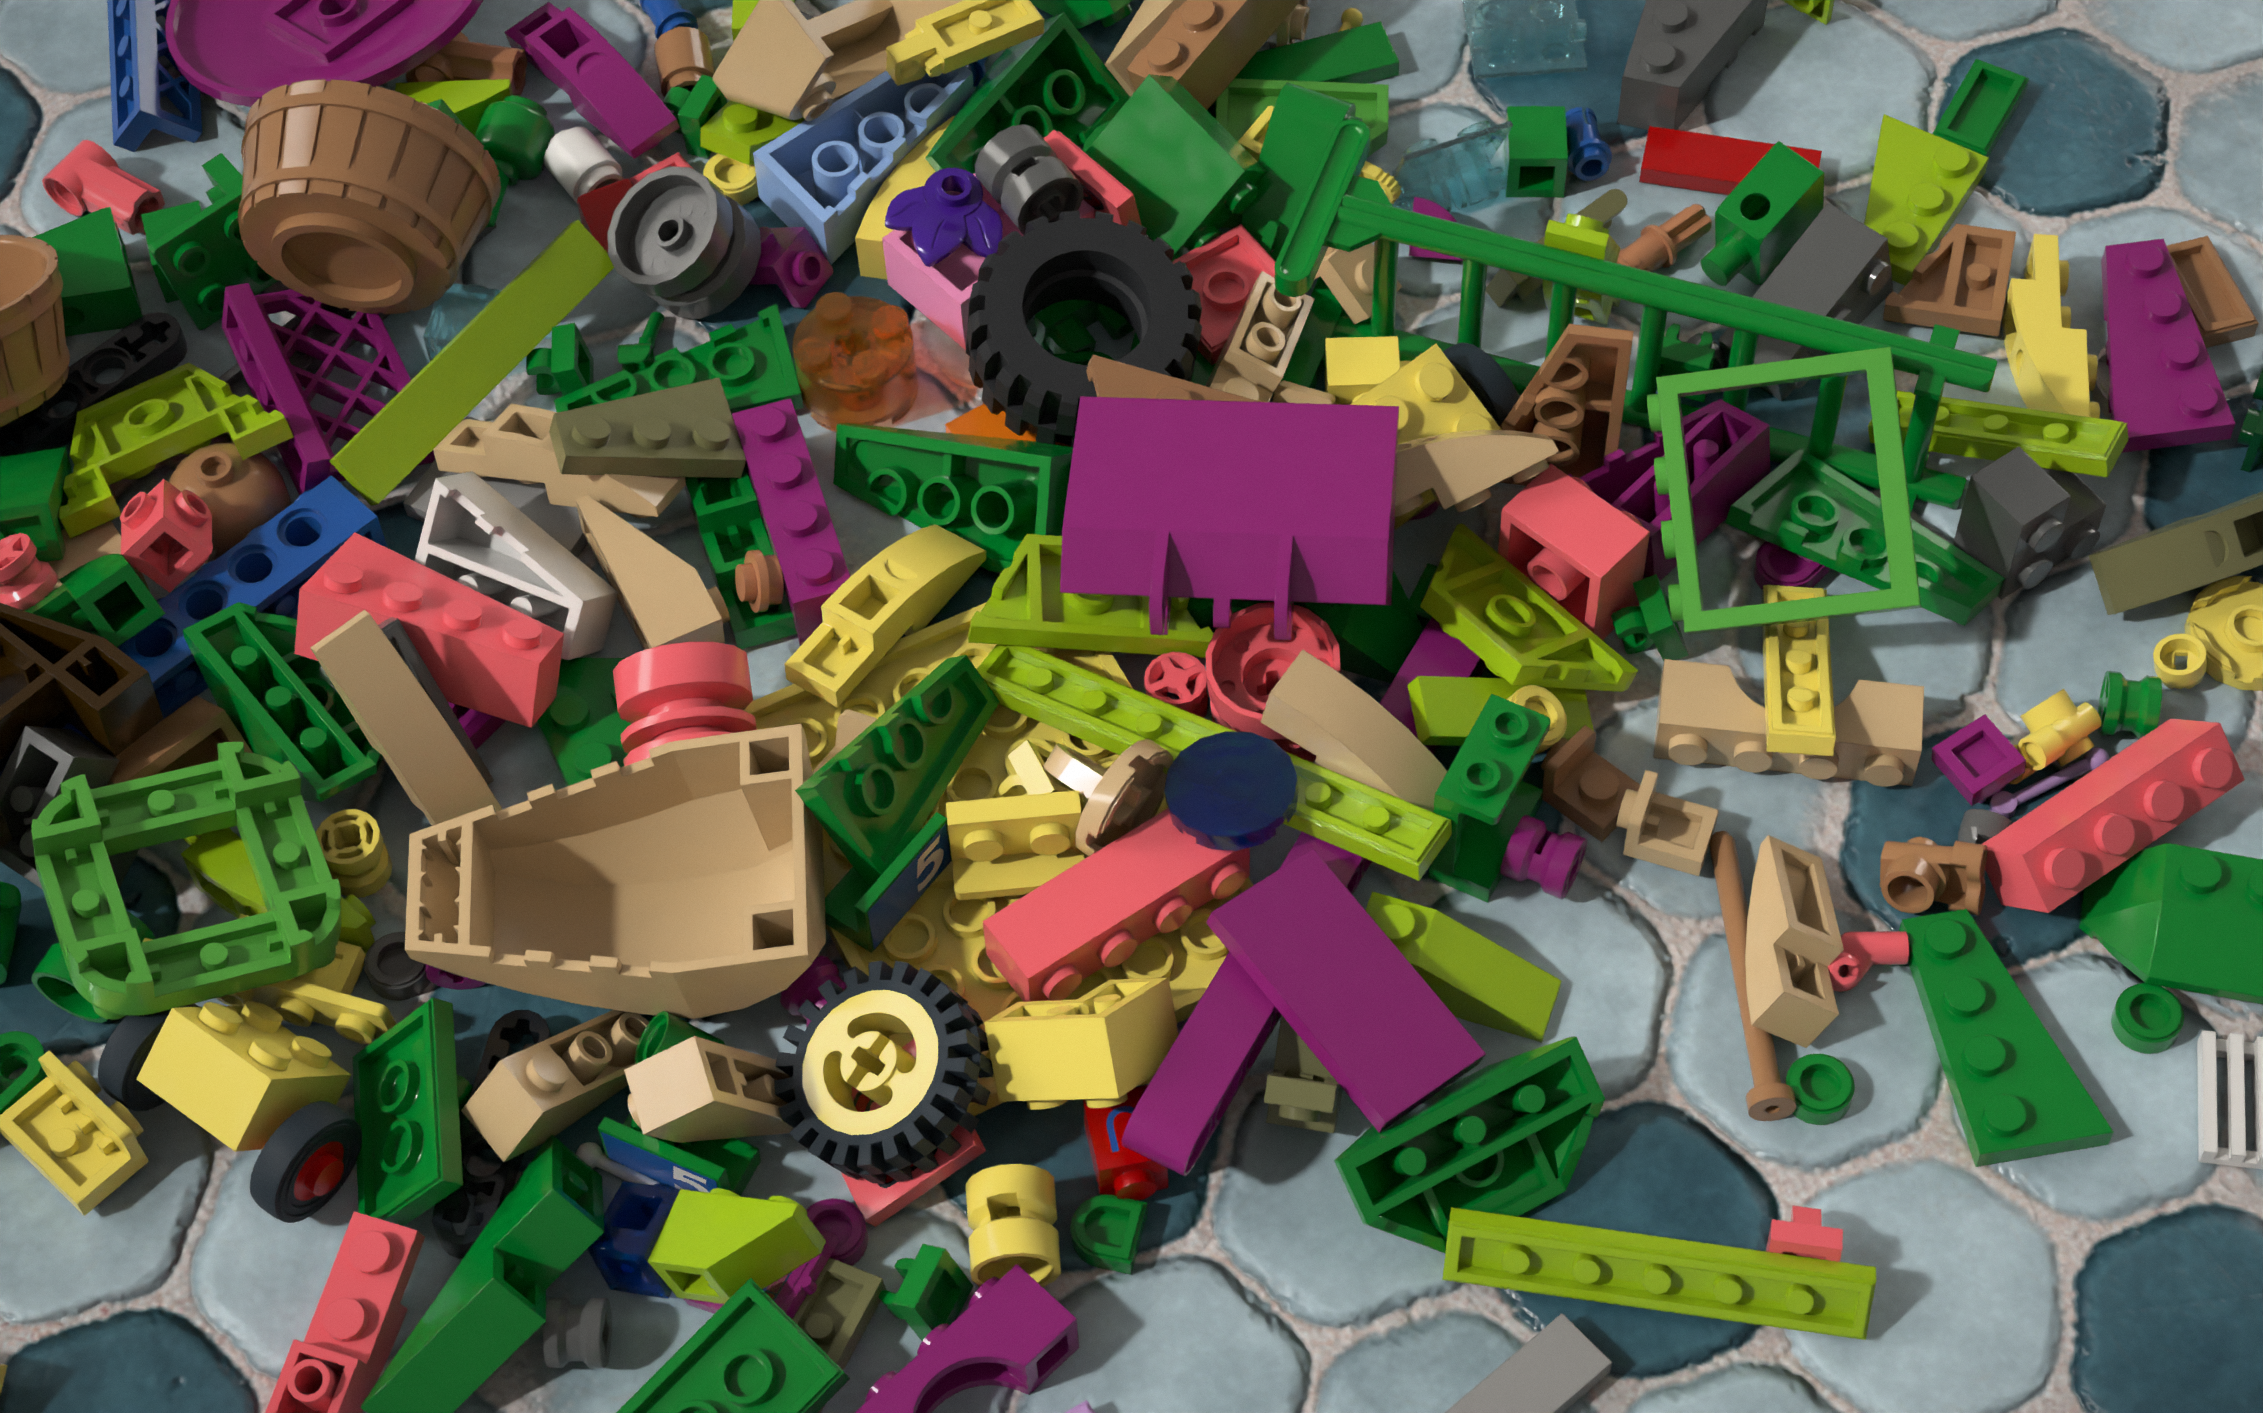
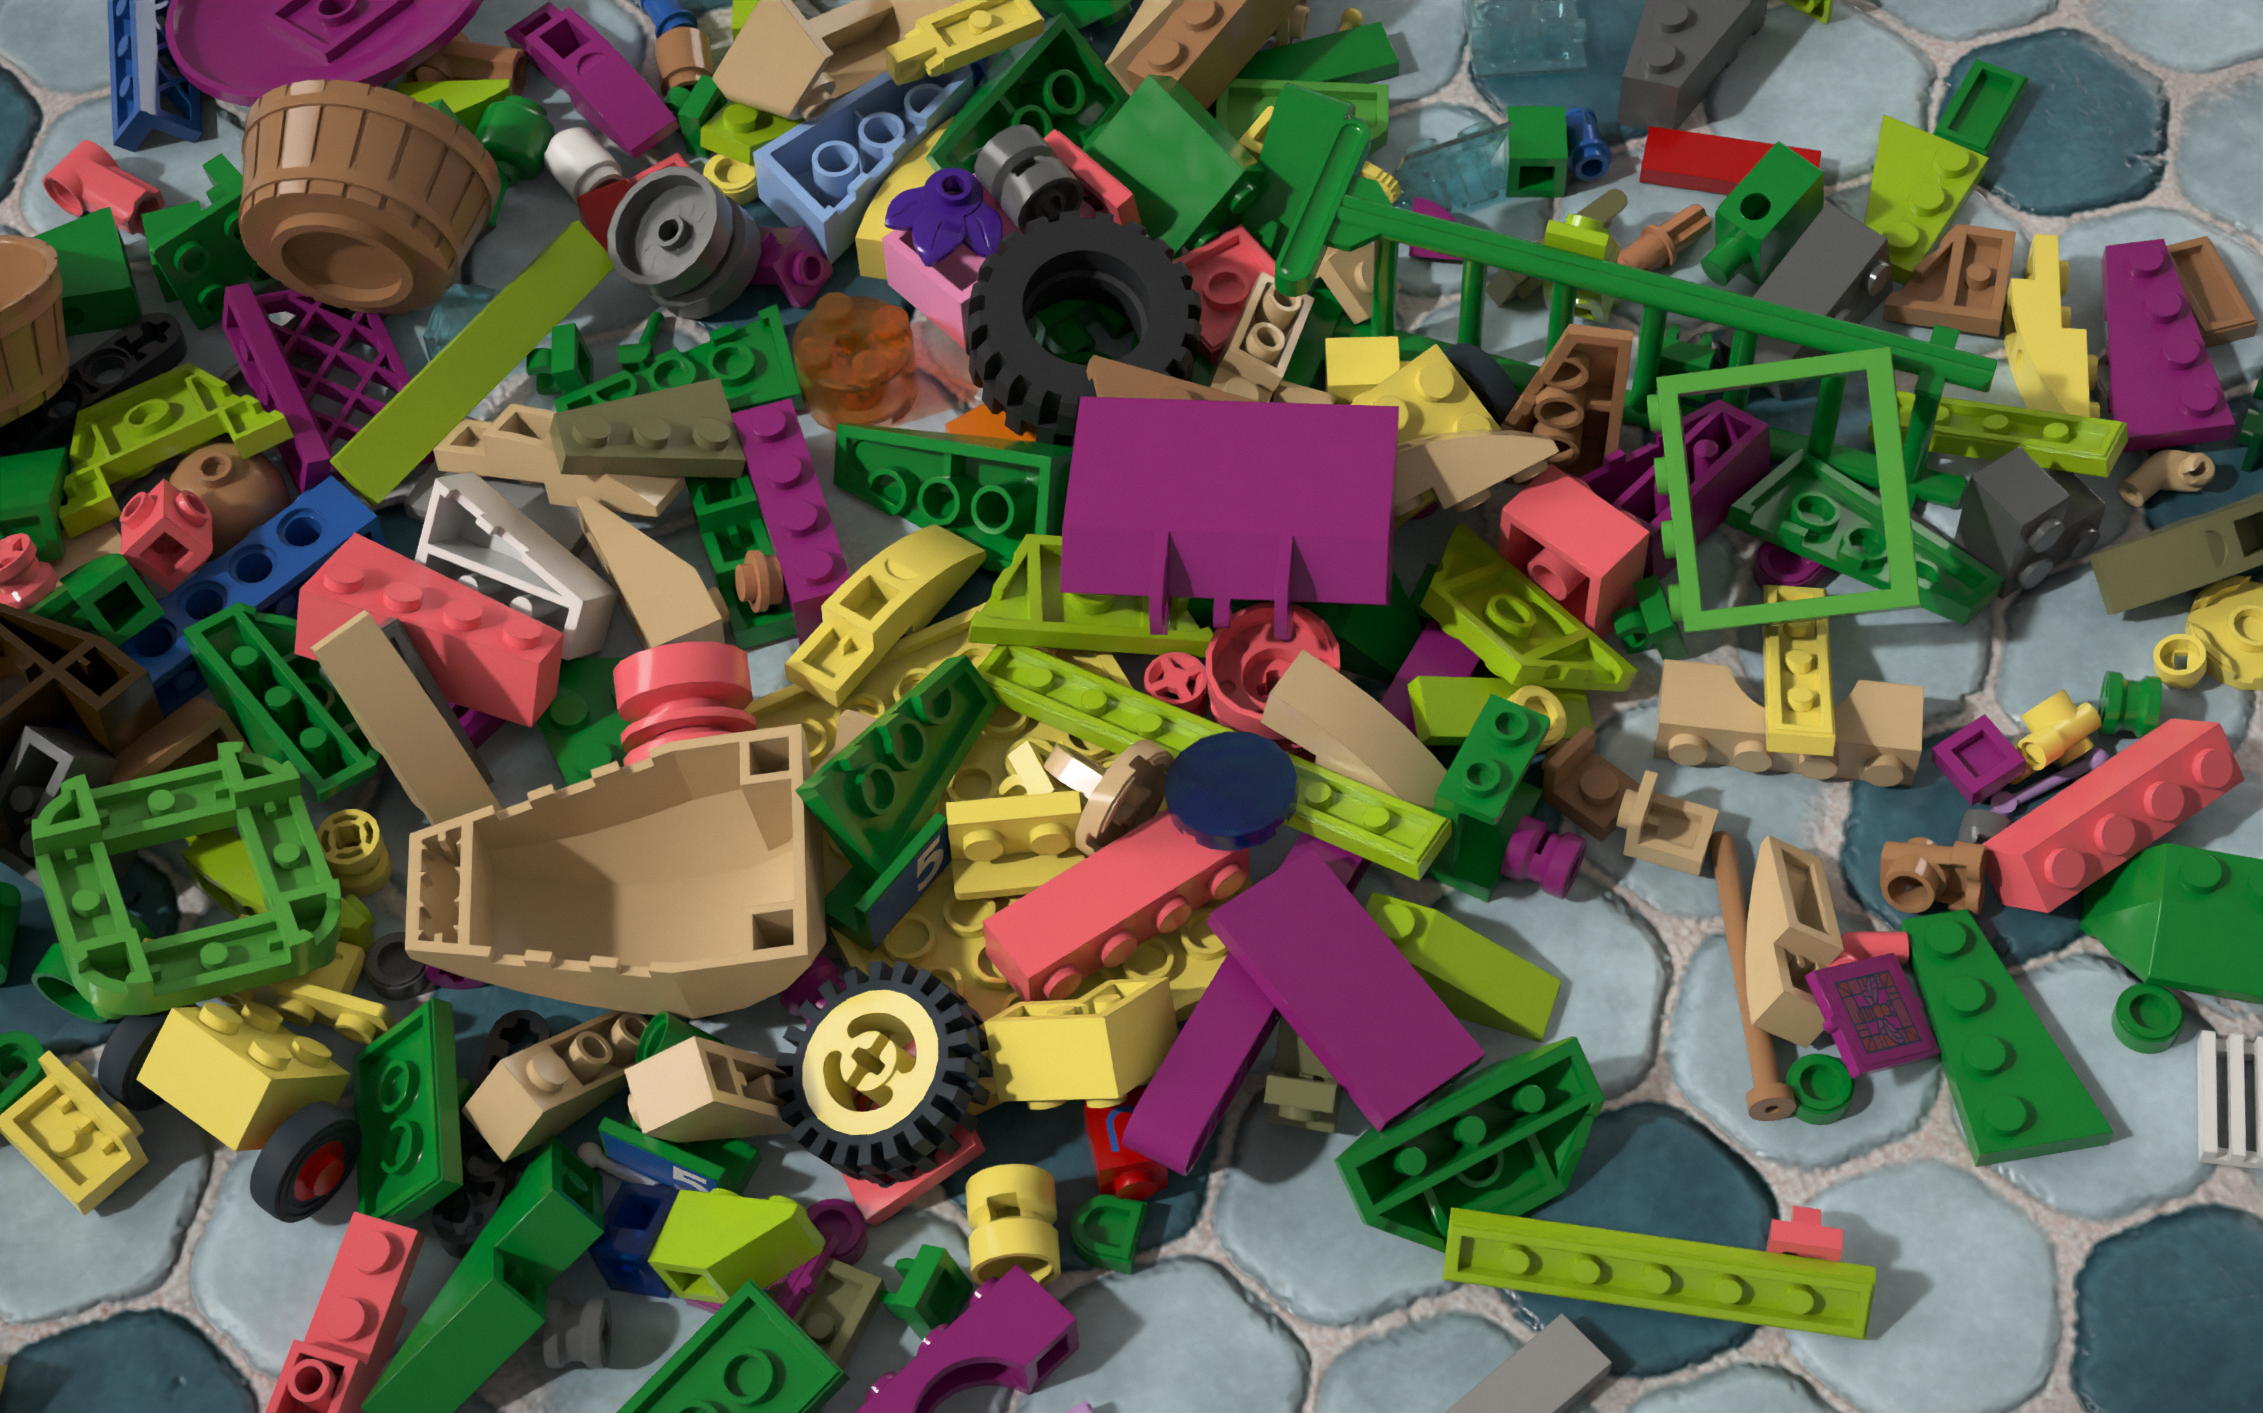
none -> magenta piece [1805,953,1941,1079]
none -> tan arm [2119,450,2215,507]

